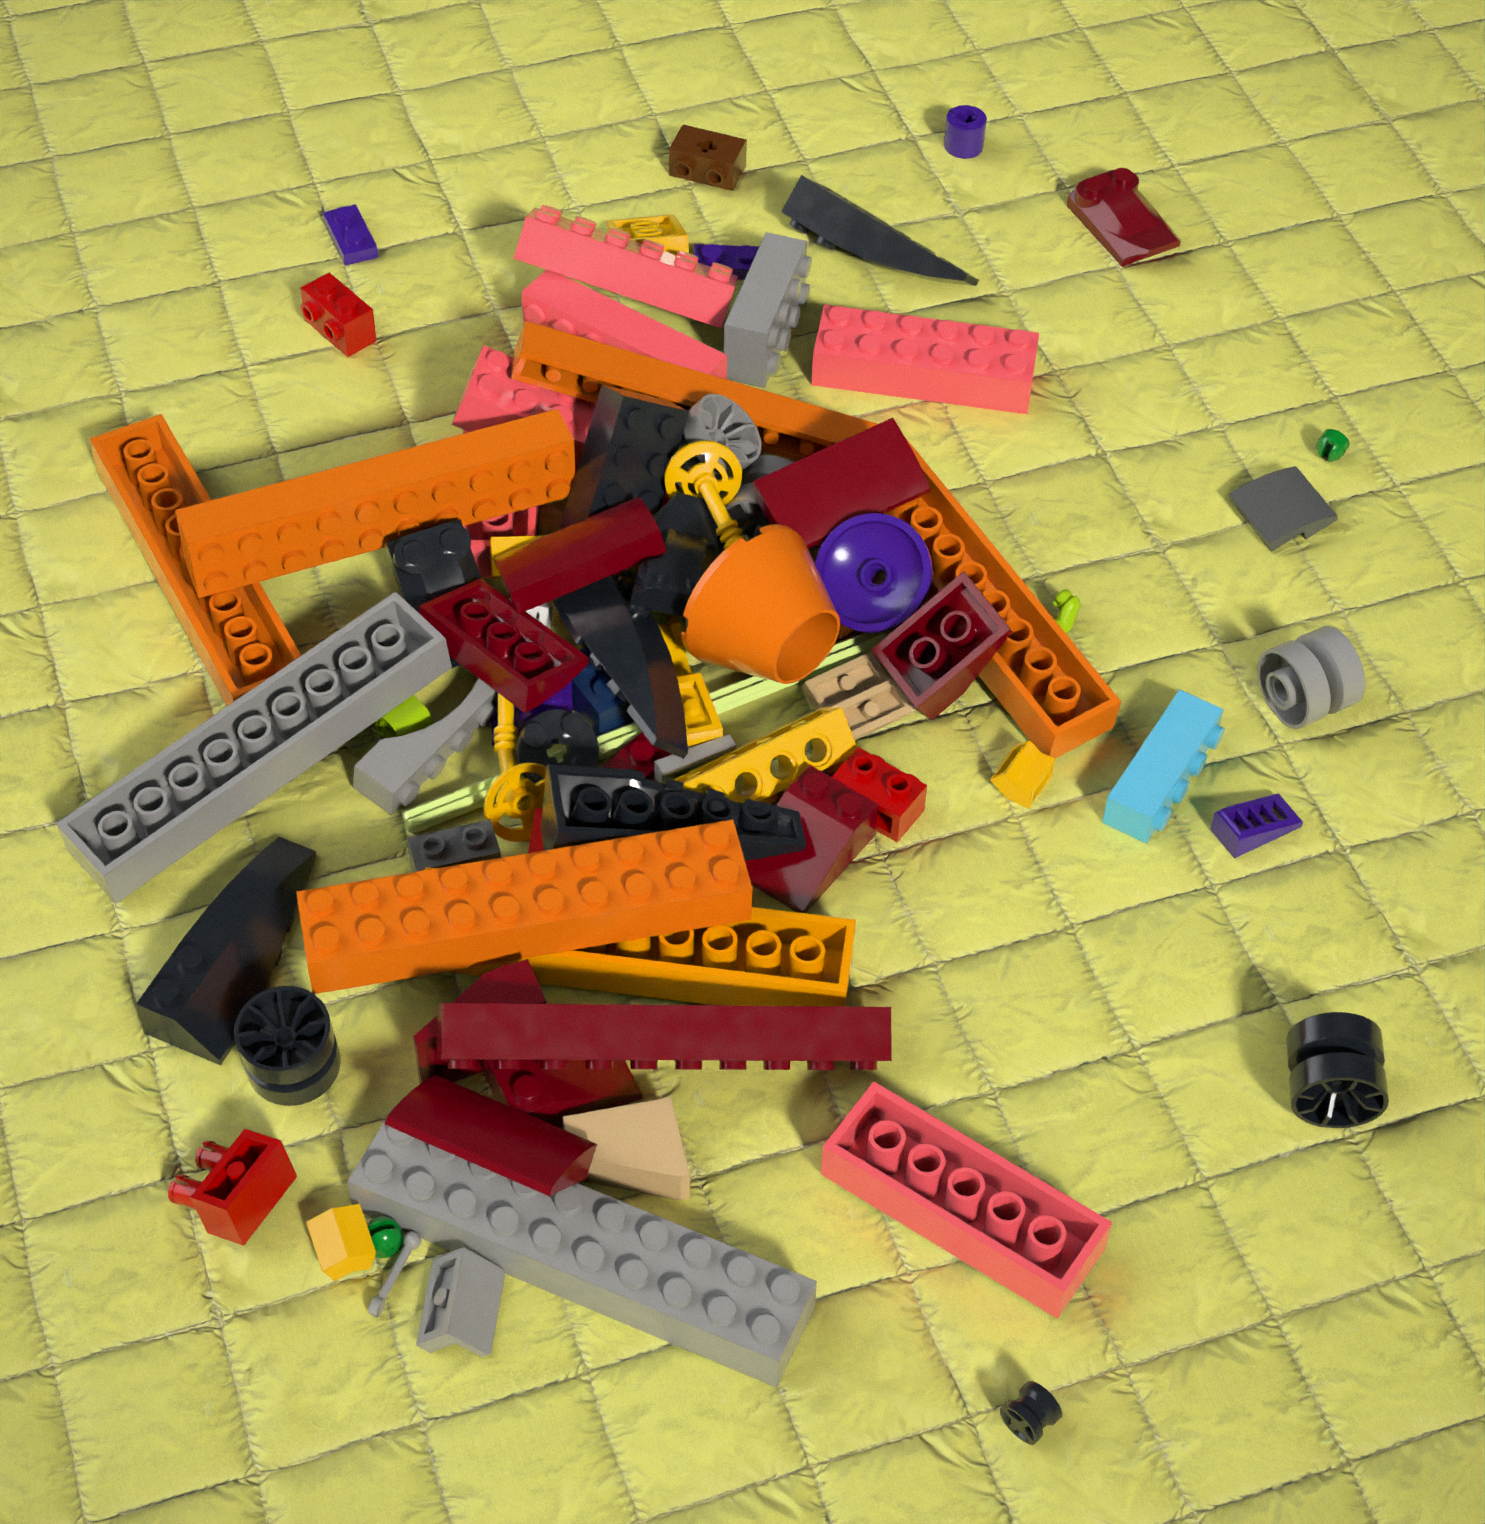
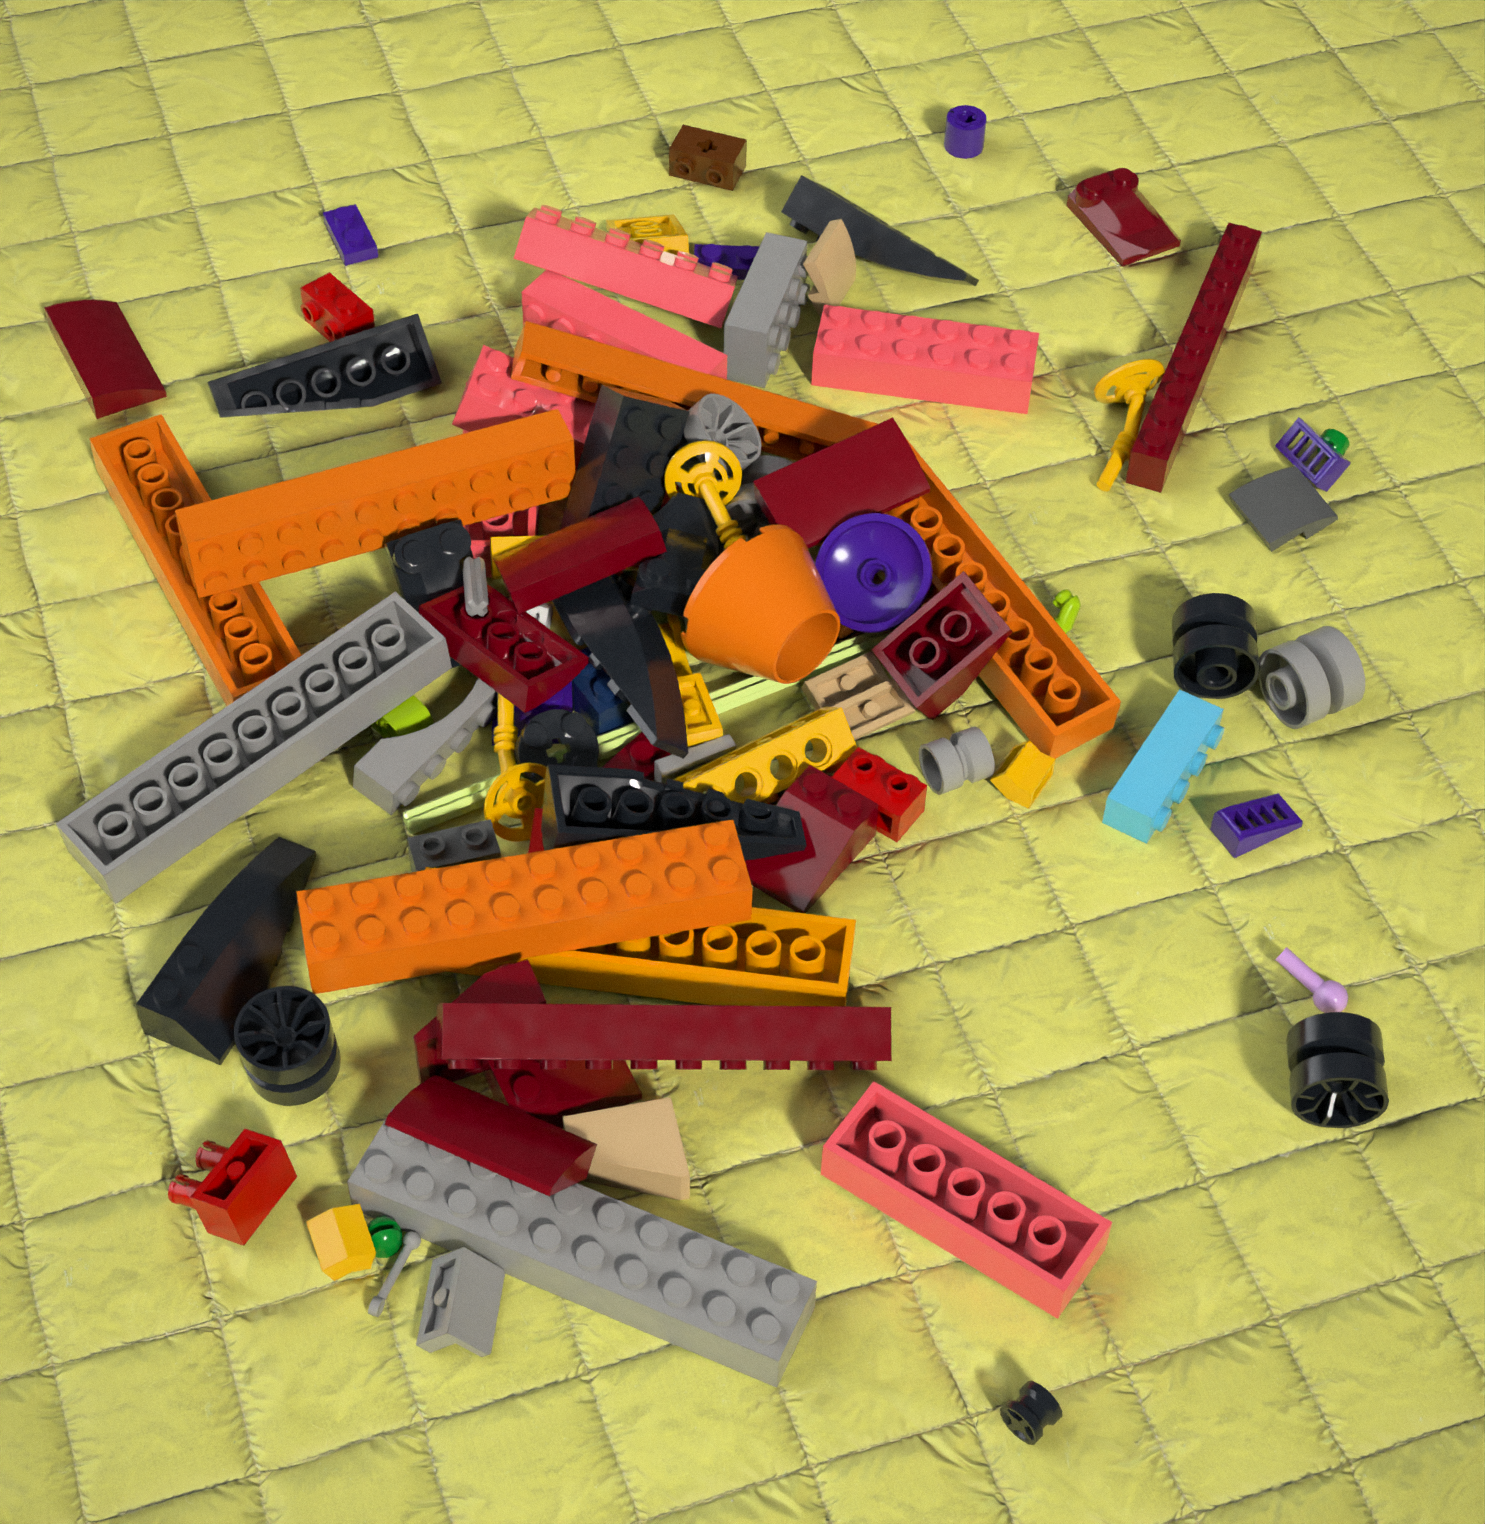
none -> dark red slope [44,300,167,419]
none -> black wedge [207,313,442,418]
none -> light grey axle [463,556,488,617]
none -> tan slope [803,219,856,318]
none -> light grey wheel [919,726,995,795]
none -> yellow dish [1094,359,1165,492]
none -> dark red brick [1125,222,1262,493]
none -> black wheel [1172,593,1259,699]
none -> dark purple slope [1275,417,1351,492]
none -> lavender bar [1275,947,1348,1013]

